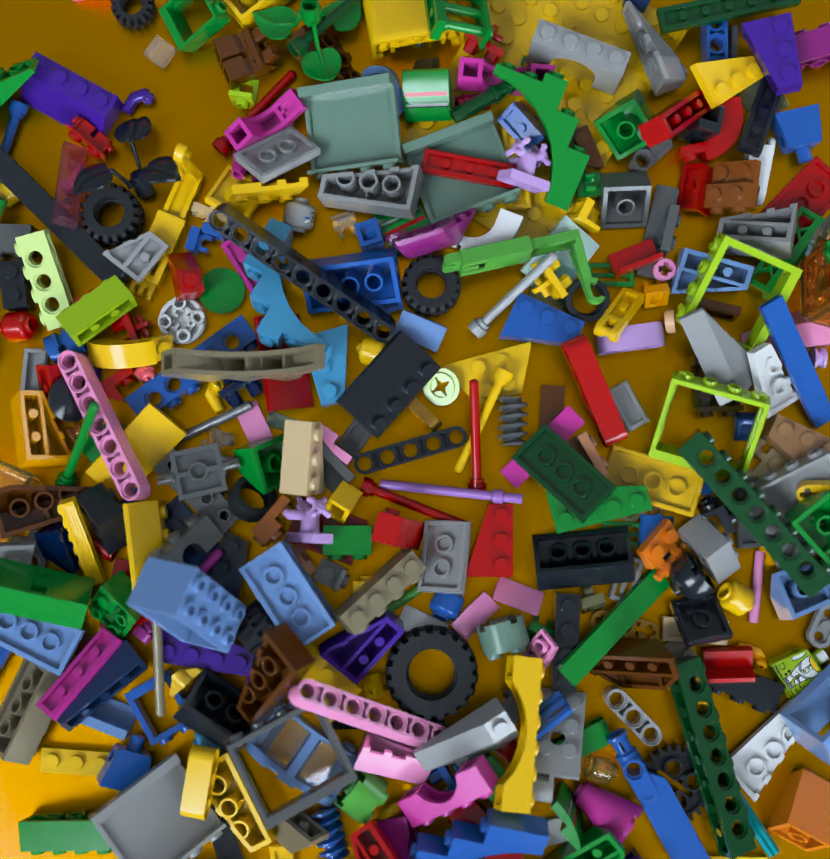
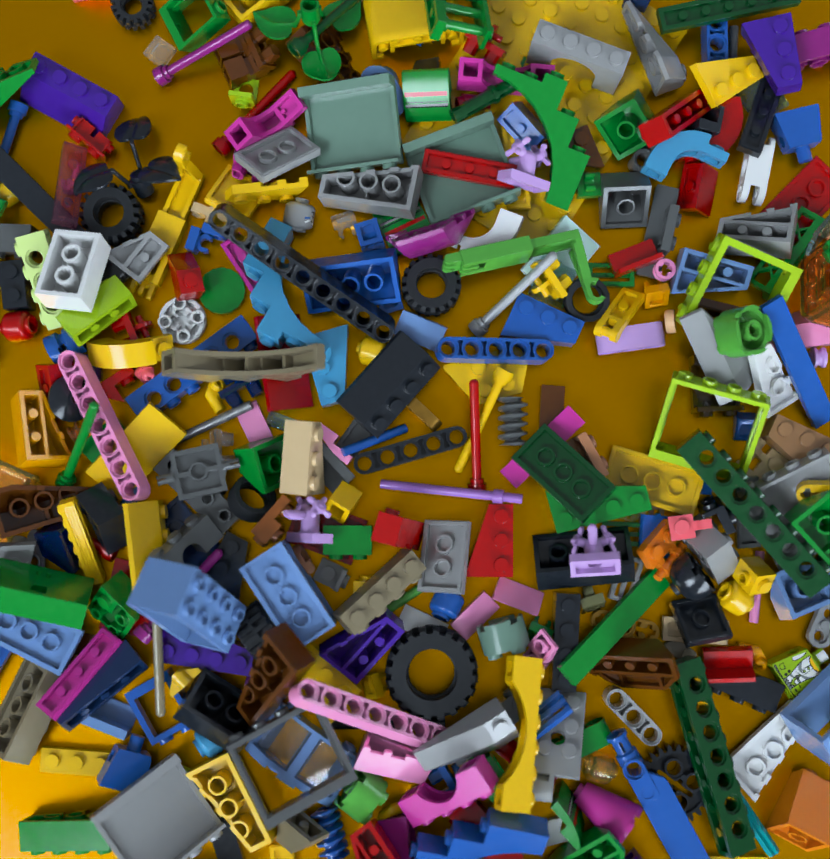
light grey tile [20,347,48,390] -> none
dark purple arm [120,88,155,115] -> none
yellow beam [180,744,219,820] -> none
red piece [360,477,466,521] -> none
yellowish green gear [423,367,461,406] -> none
red beam [561,333,628,448] -> none
yellow panel [568,197,601,233] -> none
light grey tile [609,380,650,433] -> none
dark orange plate [704,160,761,214] -> none
none -> white brick [34,229,111,312]
none -> magenta piece [152,20,252,86]
none -> blue bar [341,423,408,457]
none -> blue beam [434,337,554,365]
none -> lavender piece [569,524,621,577]
none -> dark azure arch [640,130,730,182]
none -> coral plate [667,514,713,541]
none -> bright green brick [713,305,773,358]
none -> yellow brick [732,556,777,595]

